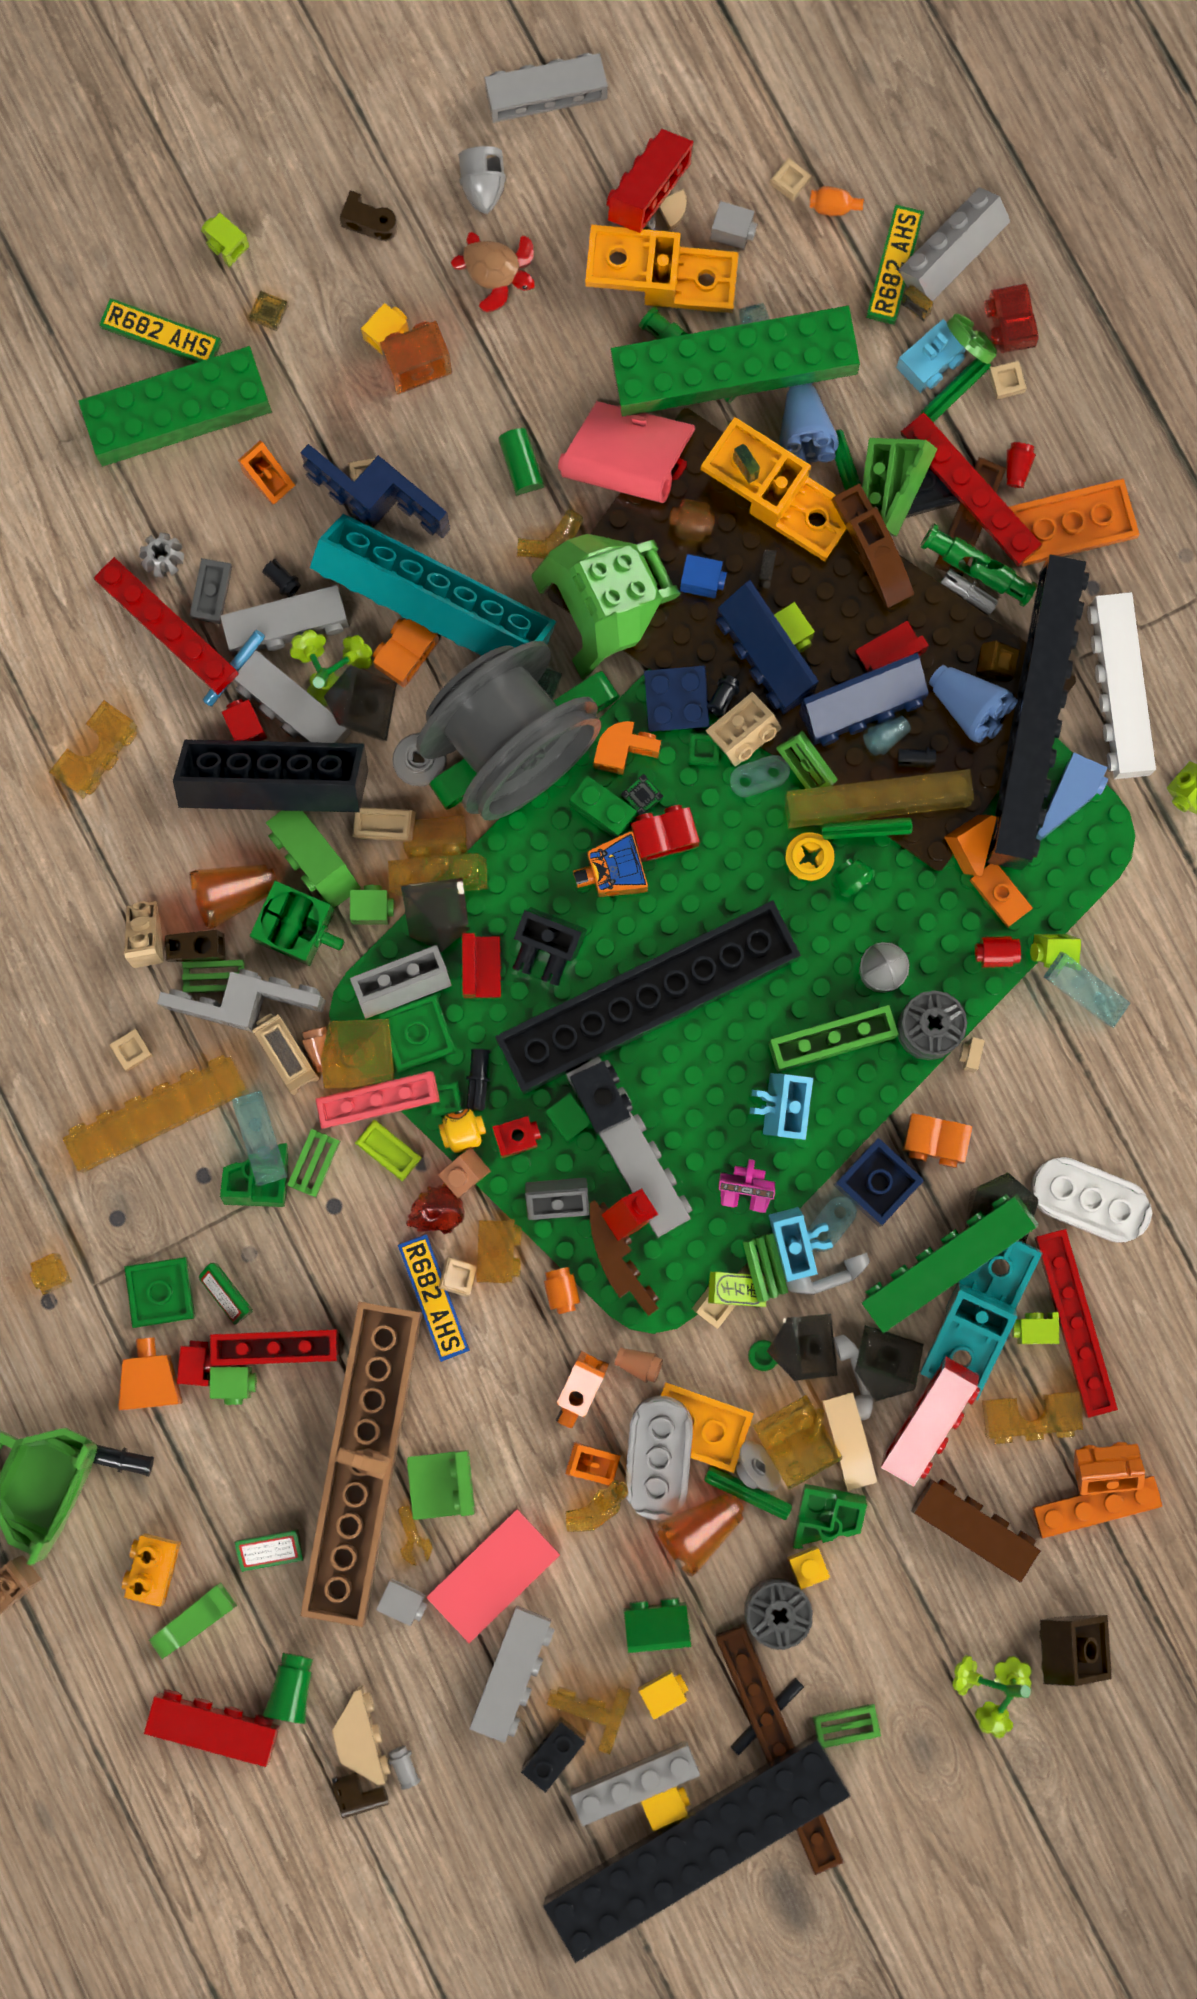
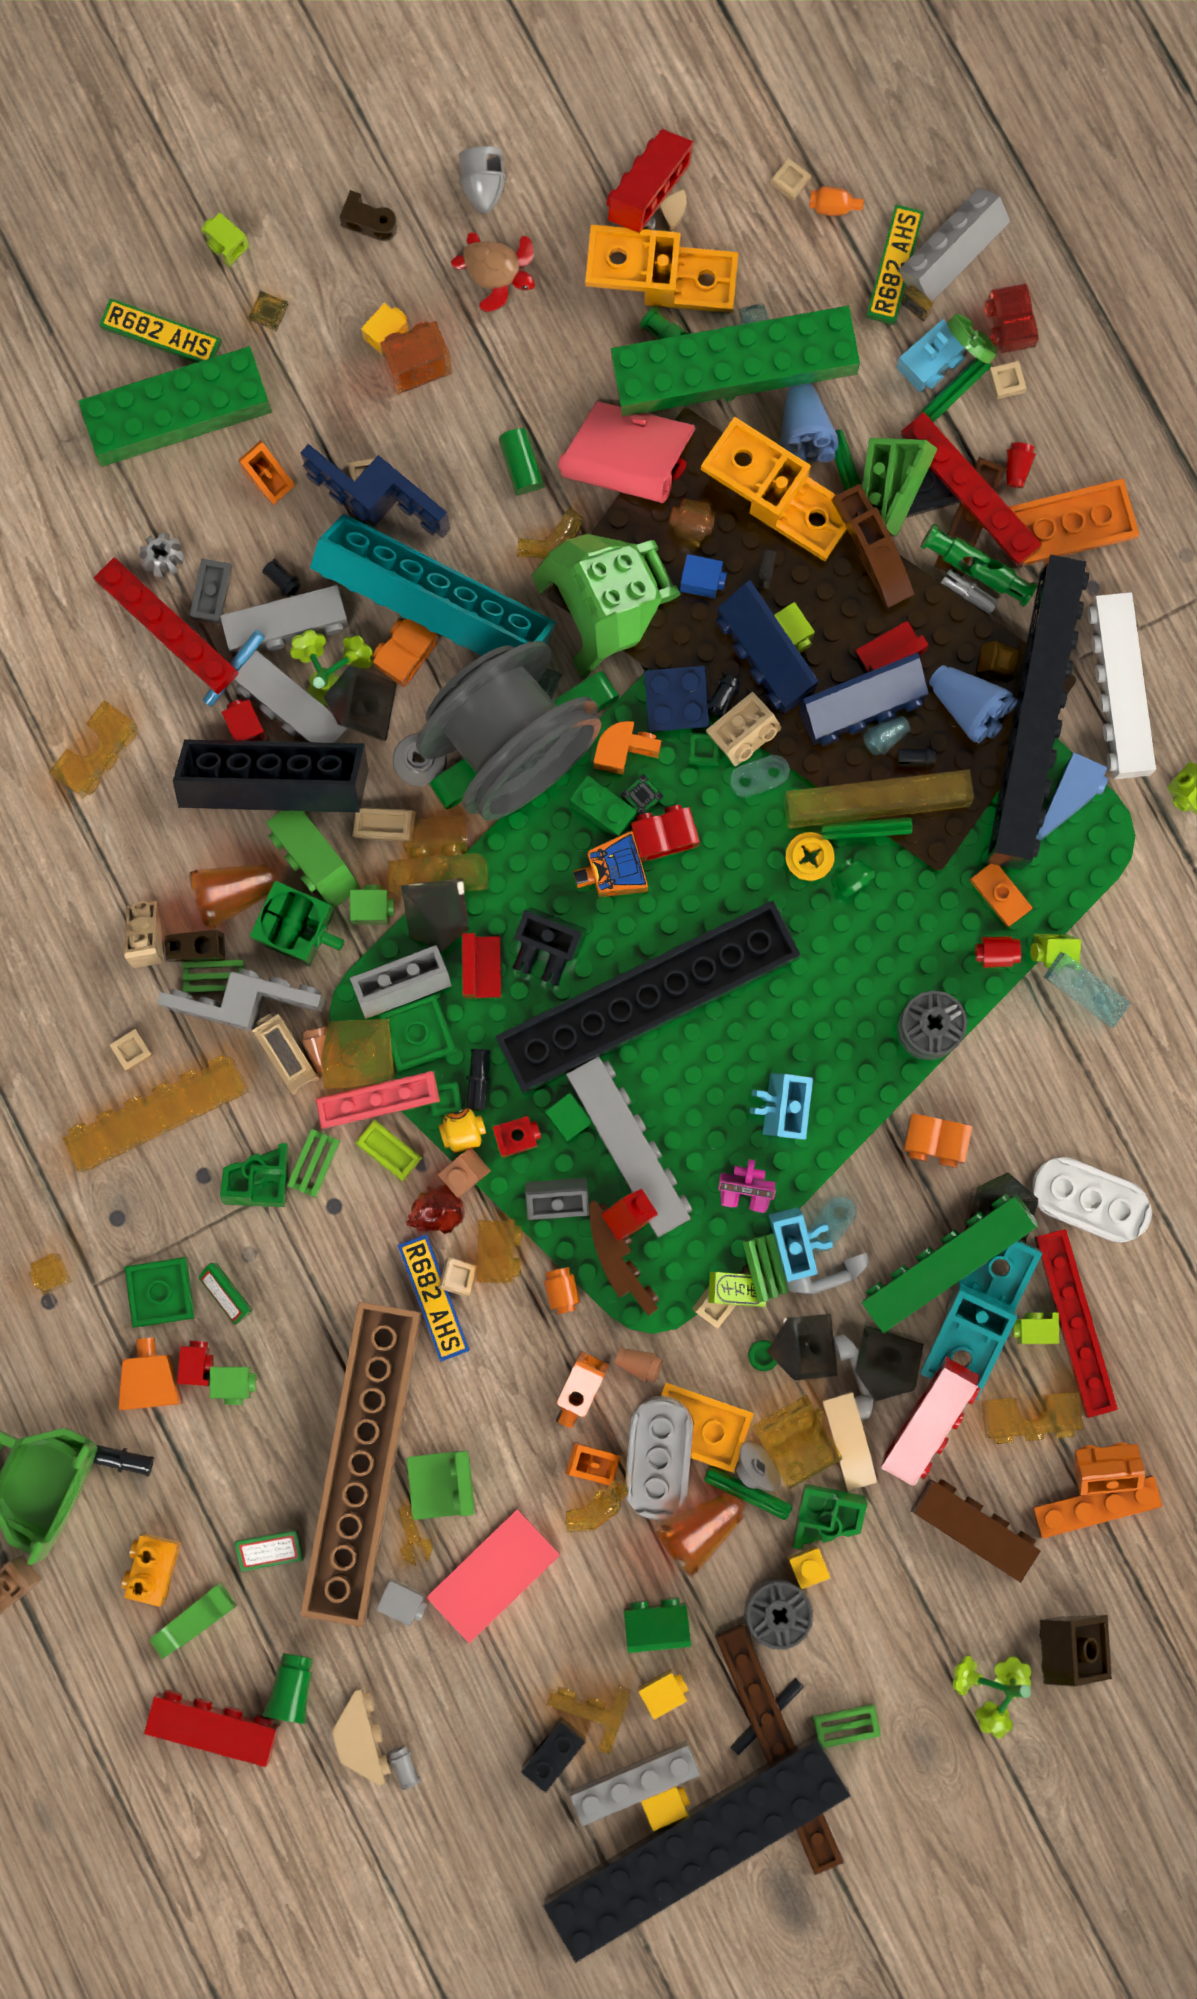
red brick [210,1330,340,1366] -> none
clear light blue tile [232,1090,288,1186] -> none
dark brown piece [332,1773,389,1819] -> none
medium nougat piece [336,1448,391,1480] -> none
light grey brick [469,1605,555,1743] -> none
light grey brick [485,53,608,123] -> none
black brick [570,1061,634,1135] -> none
light grey brick [711,201,758,250] -> none
clear green tile [733,444,760,484] -> none
bright green brick [768,1005,899,1073] -> none
bright green tile [776,730,838,797] -> none
dark blue brick [834,1138,924,1227] -> none
light grey helmet [859,942,909,993] -> none
orange slope [944,815,997,876] -> none
tan plate [959,1037,985,1073] -> none

